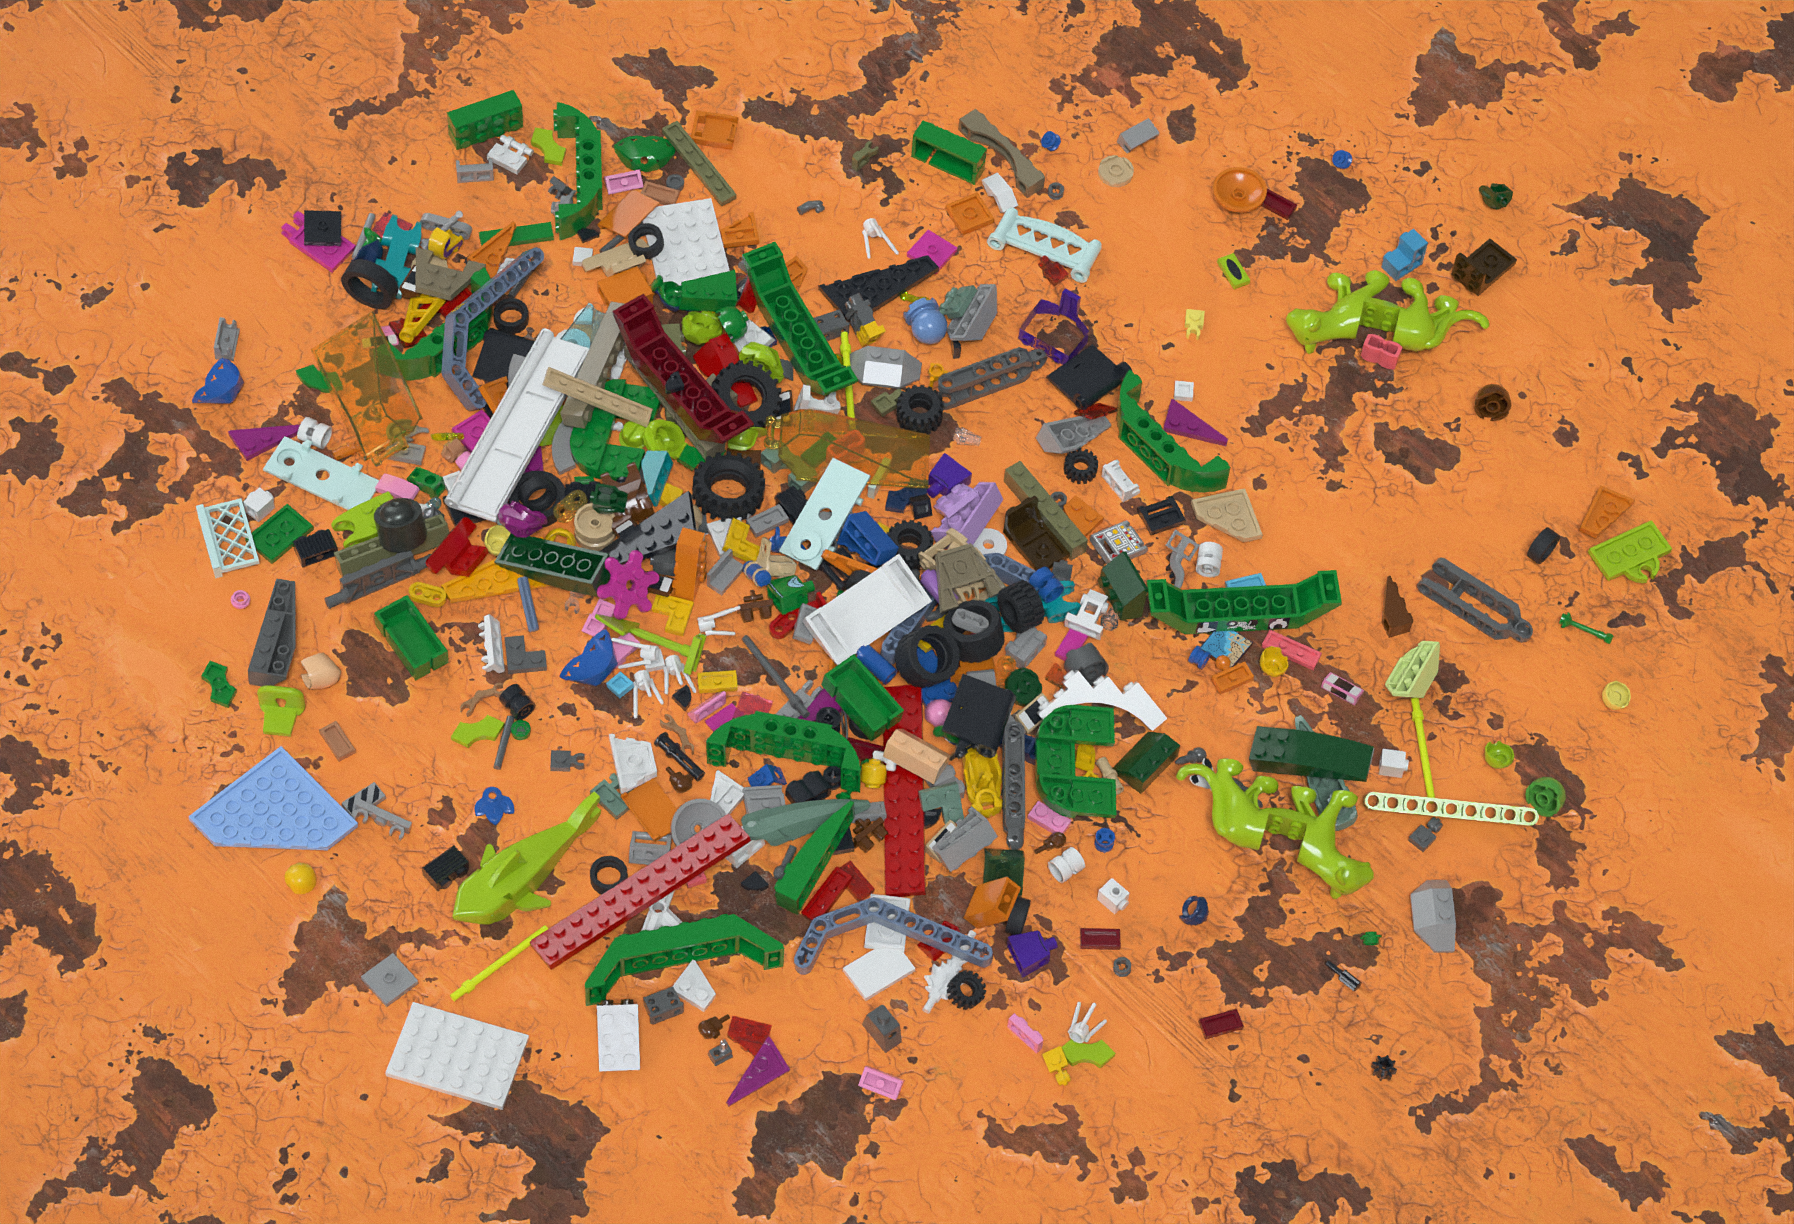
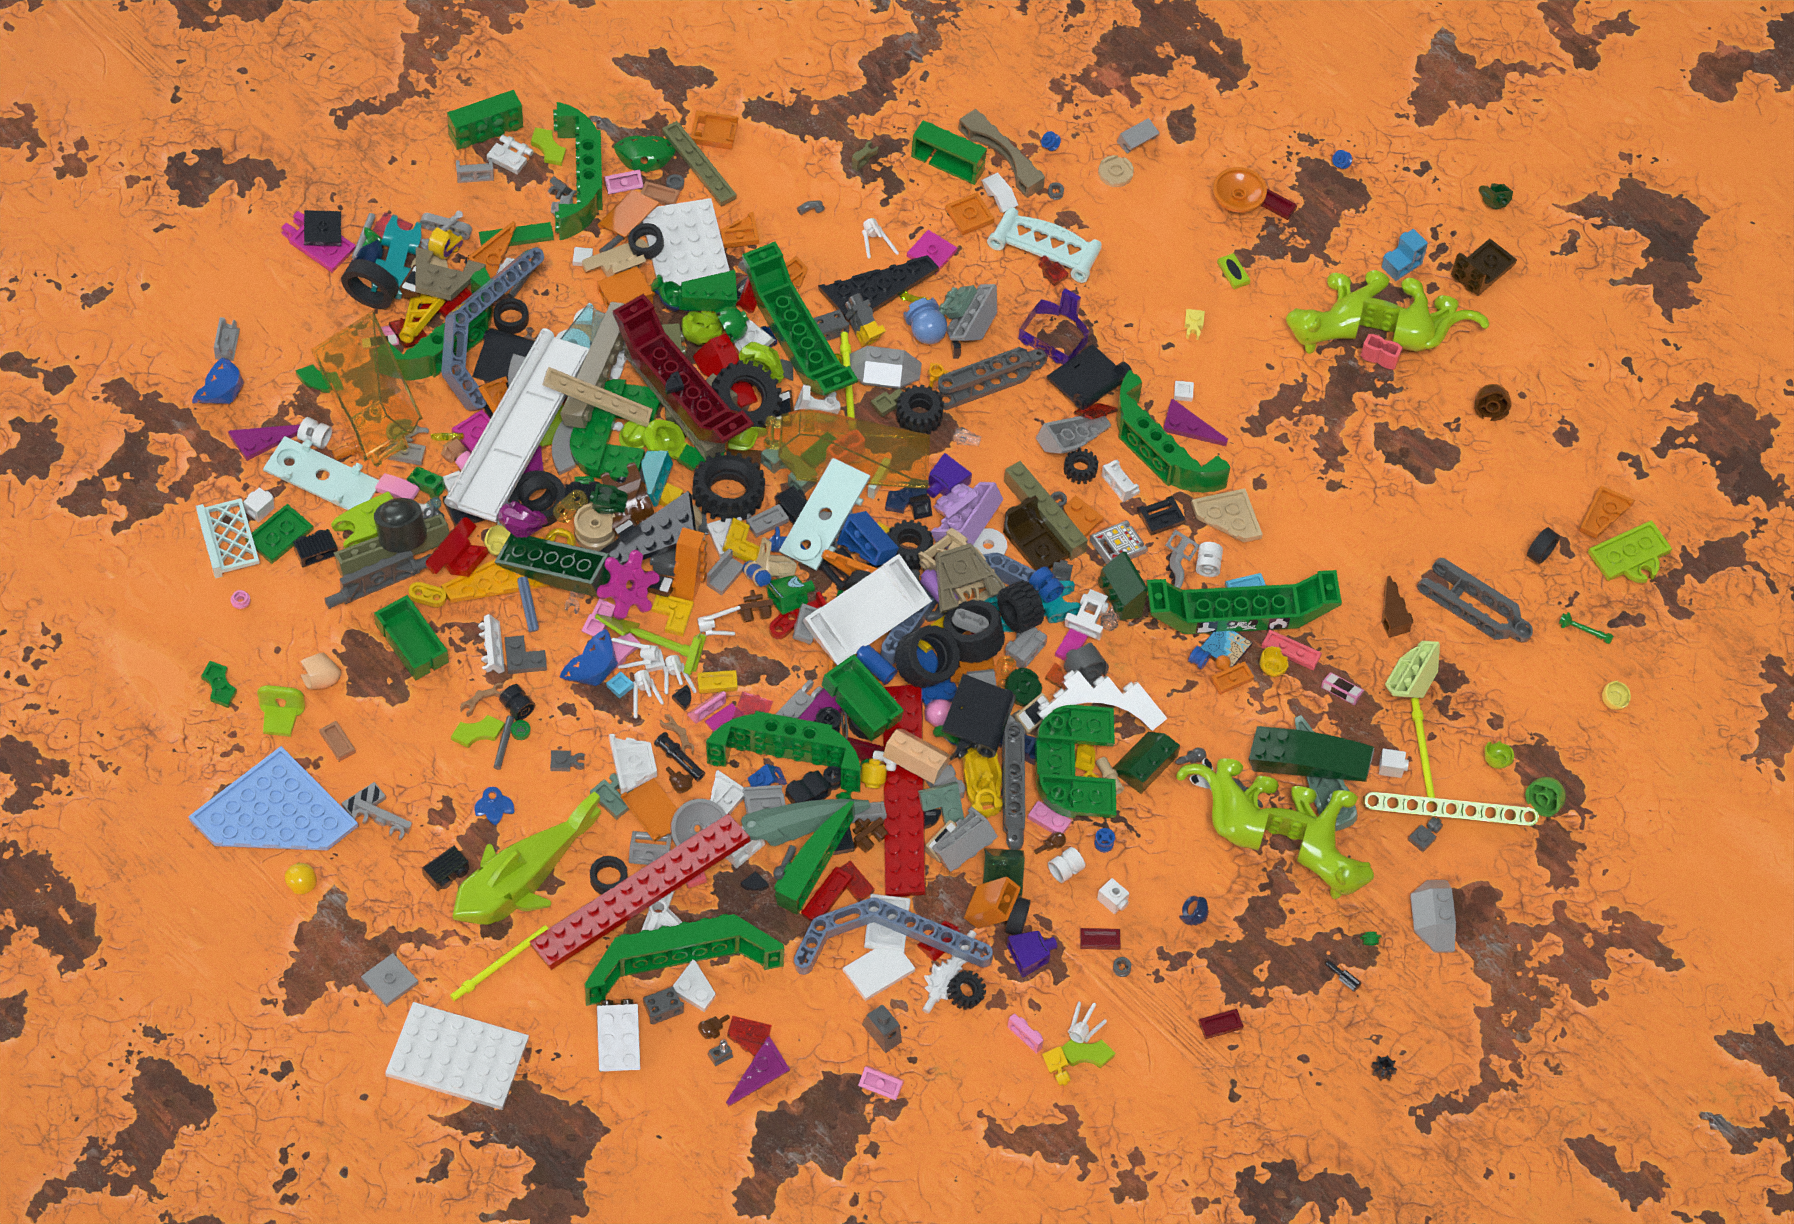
dark grey wedge [248,578,296,686] -> none
black tile [577,227,599,243] -> none
dark grey bar [742,635,810,718] -> none

